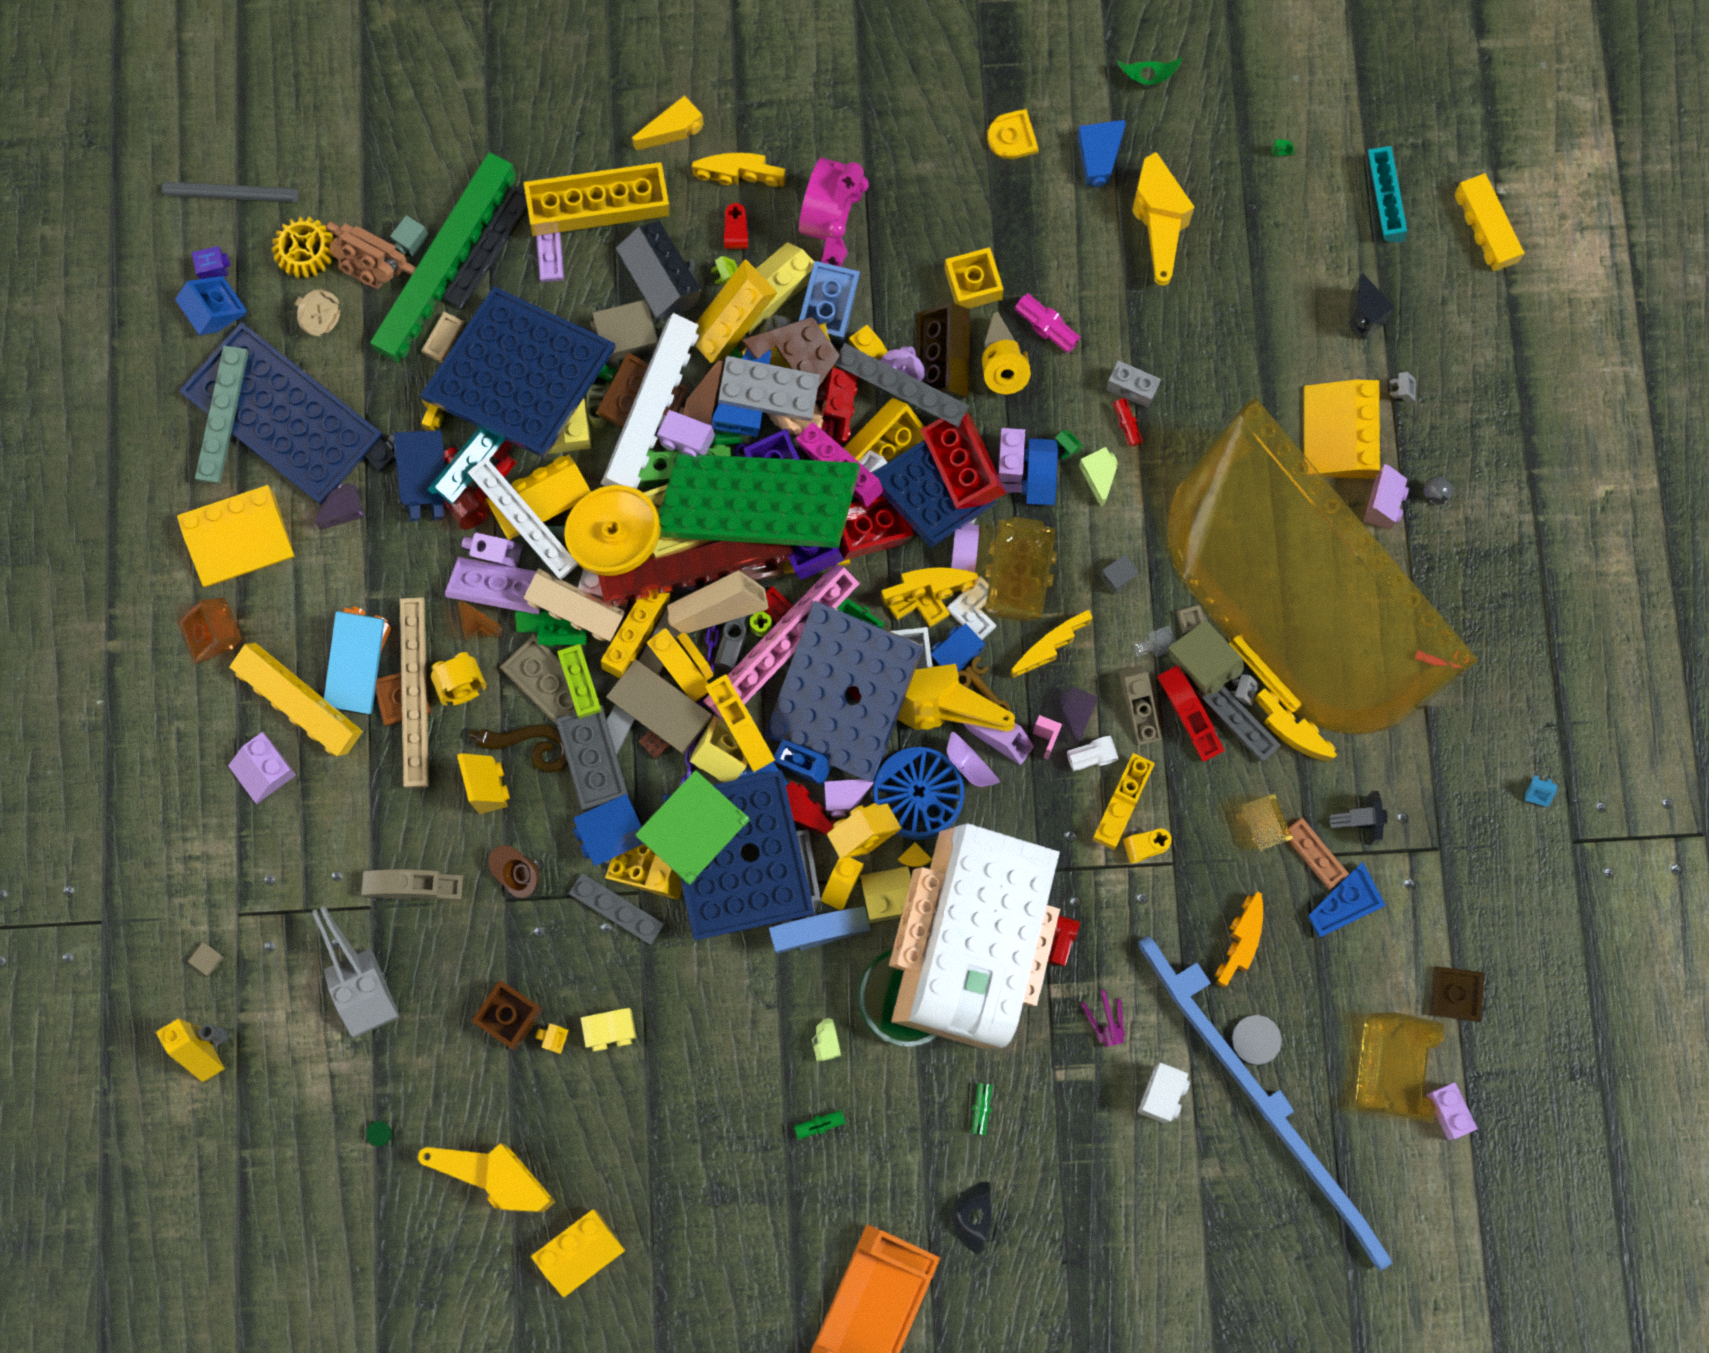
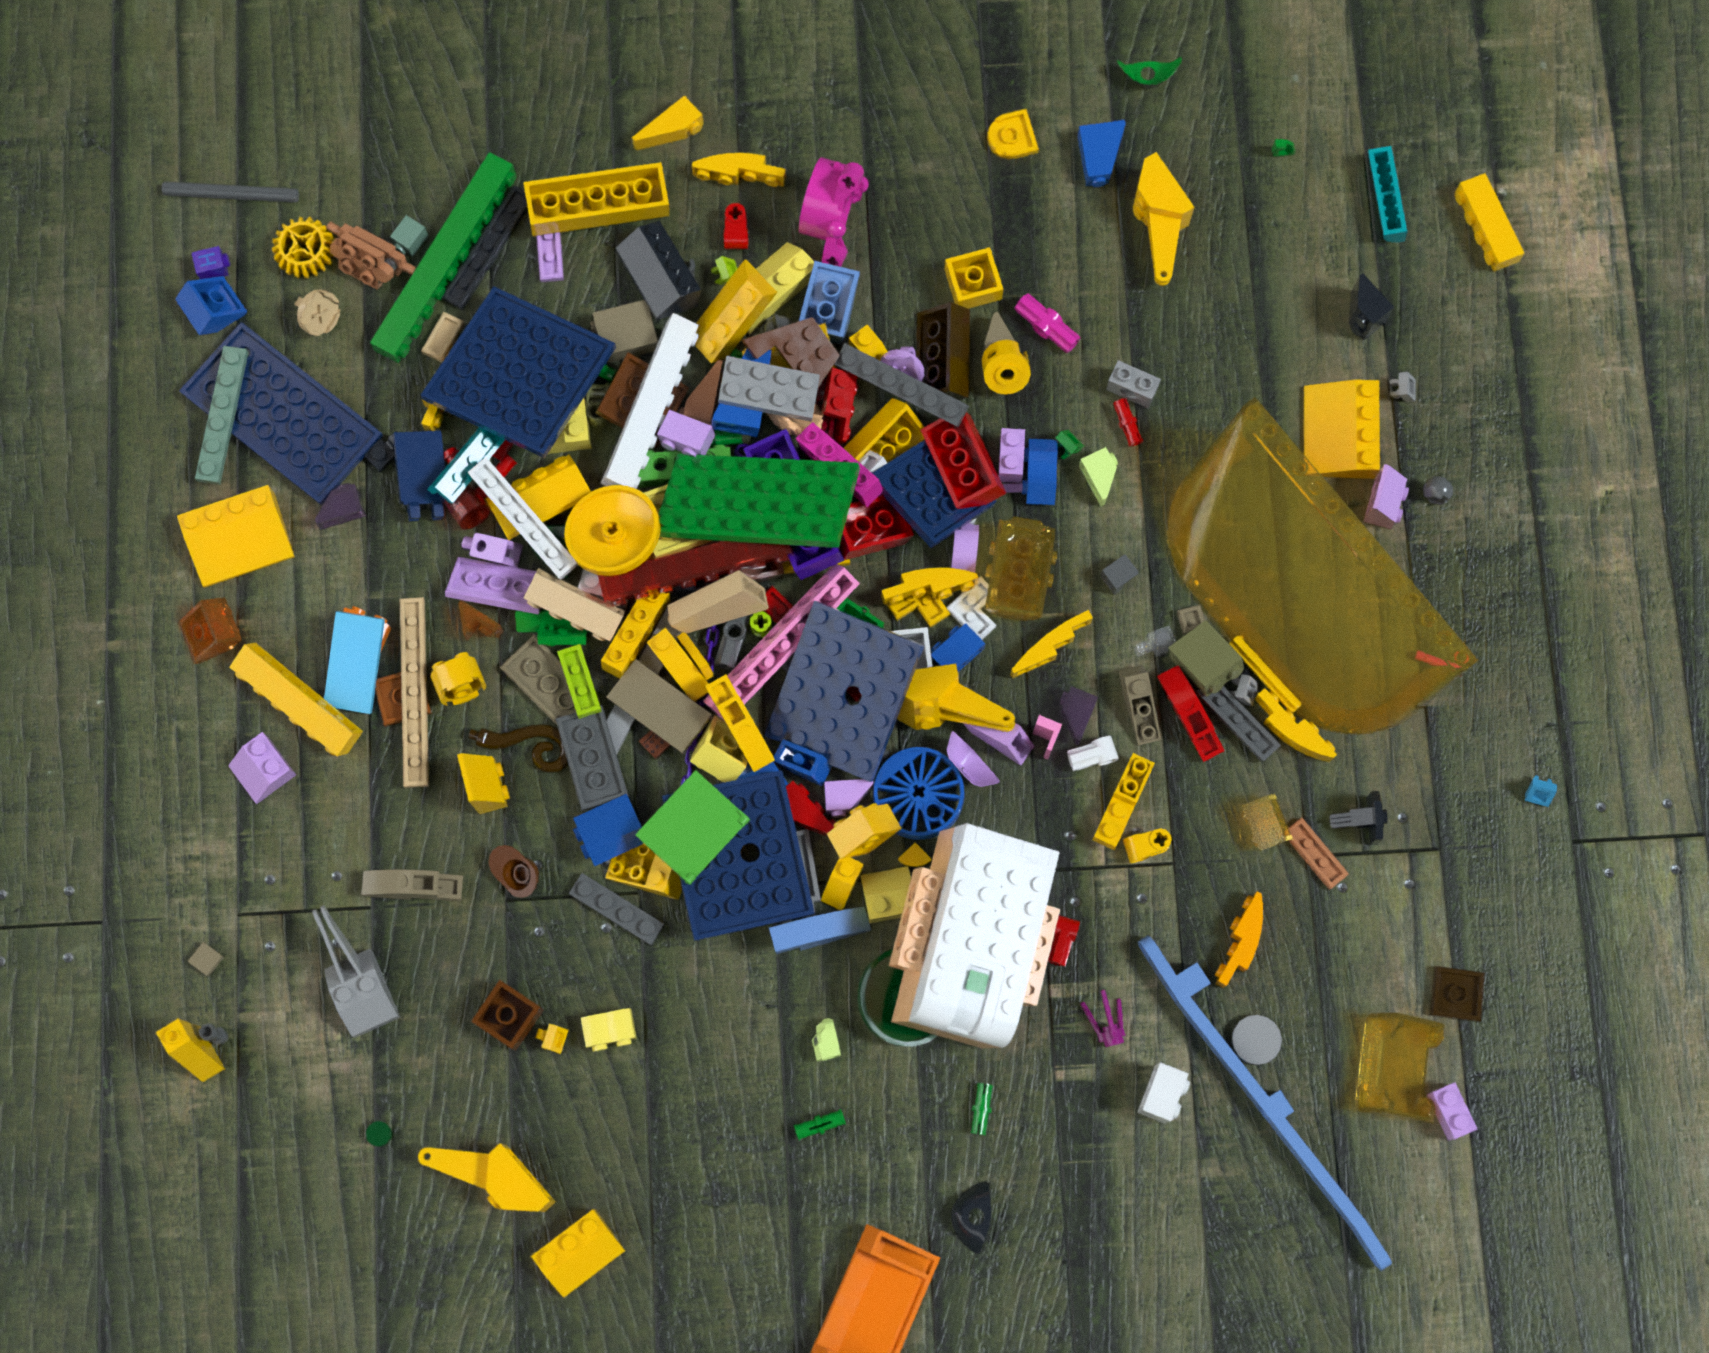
pearl gold bar [958,656,1010,711] -> none
blue wing [1308,862,1386,938] -> none

